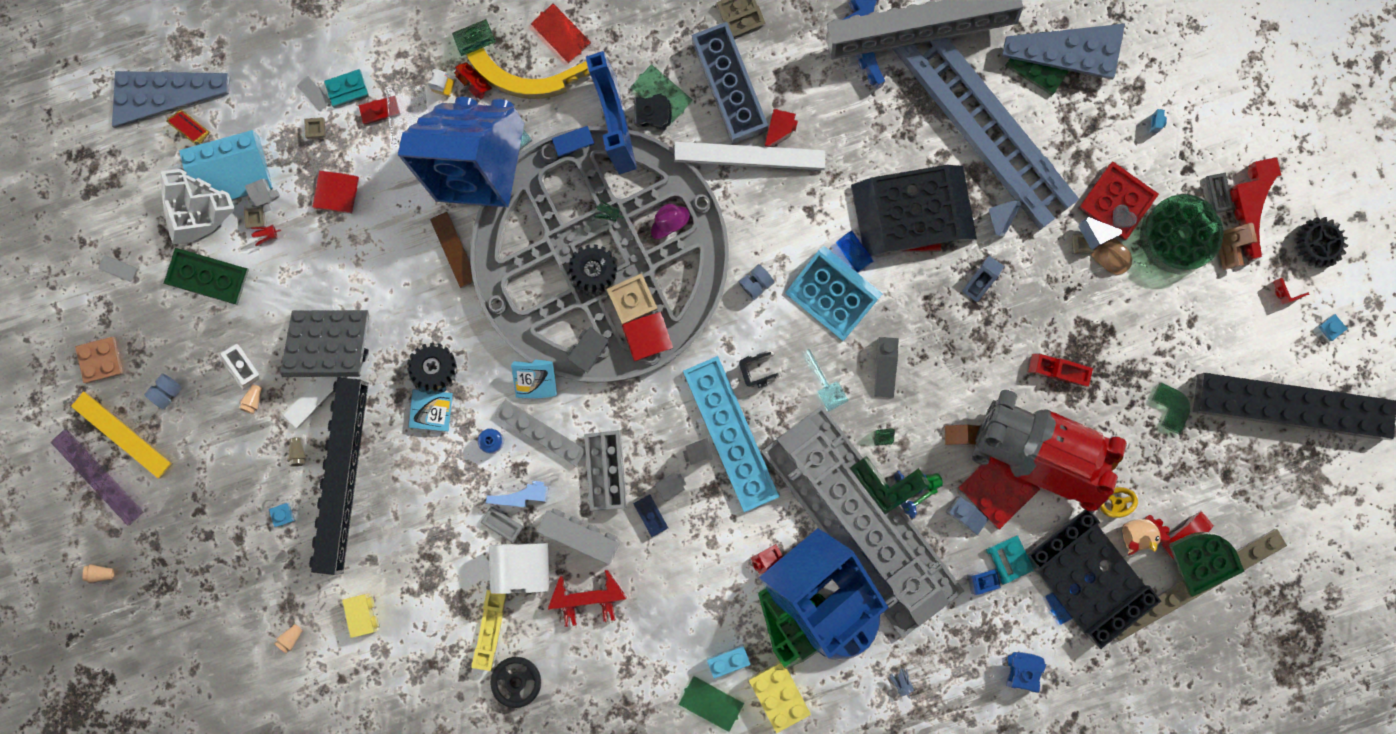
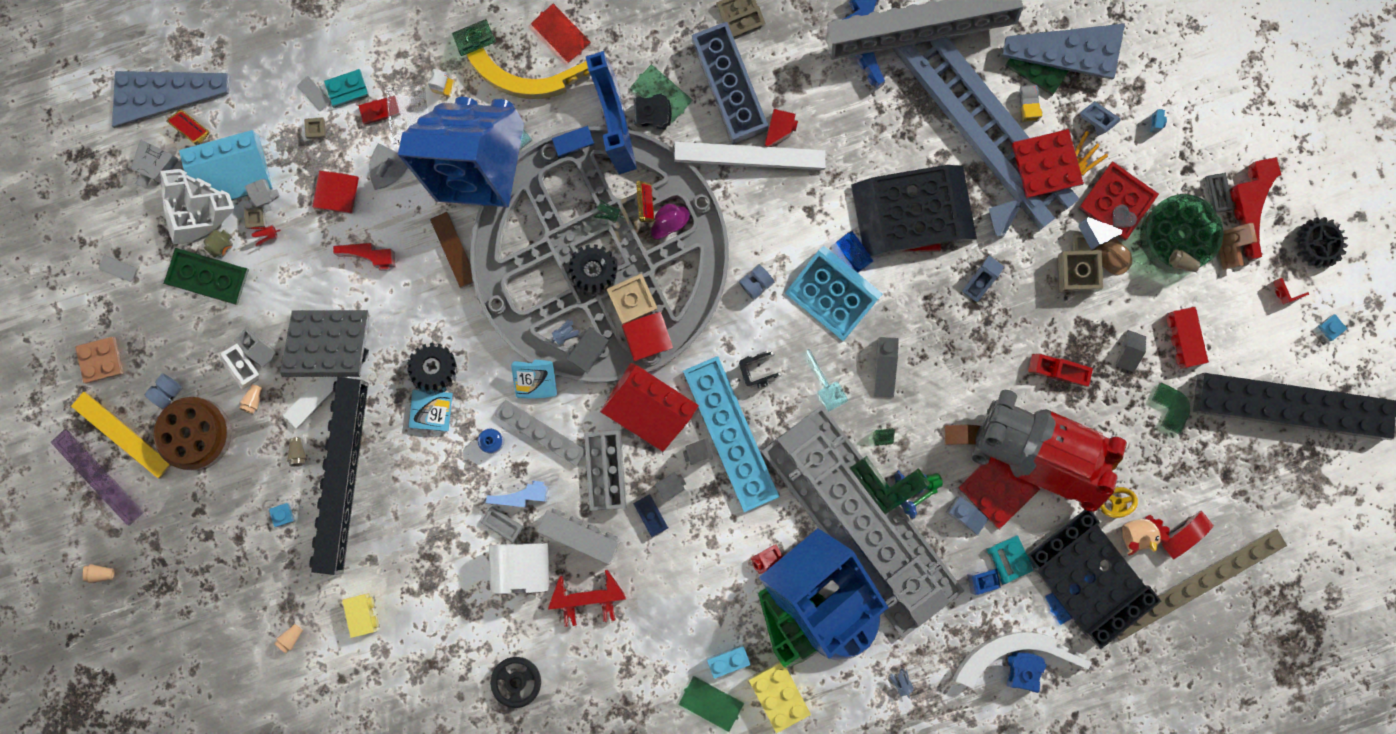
red hinge [454,62,492,100] -> none
light yellow slope [471,590,506,671] -> none
dark green plate [1169,532,1245,597] -> none
none -> light grey torso [131,140,179,189]
none -> reddish brown wheel [154,397,232,470]
none -> olive head [203,229,233,258]
none -> light grey slope [234,326,276,367]
none -> red slope [333,243,396,271]
none -> light grey shield [369,143,408,190]
none -> sand blue piece [551,319,579,345]
none -> red slope [600,363,699,452]
none -> slope [636,181,654,223]
none -> white arch [953,631,1092,689]
none -> red plate [1012,129,1084,199]
none -> leg [1020,85,1043,122]
none -> dark tan brick [1058,250,1103,293]
none -> light orange plant [1075,131,1108,176]
none -> sand blue slope [1080,101,1121,136]
none -> dark grey slope [1115,330,1146,372]
none -> red brick [1167,307,1209,369]
none -> dark tan cone [1169,250,1200,273]

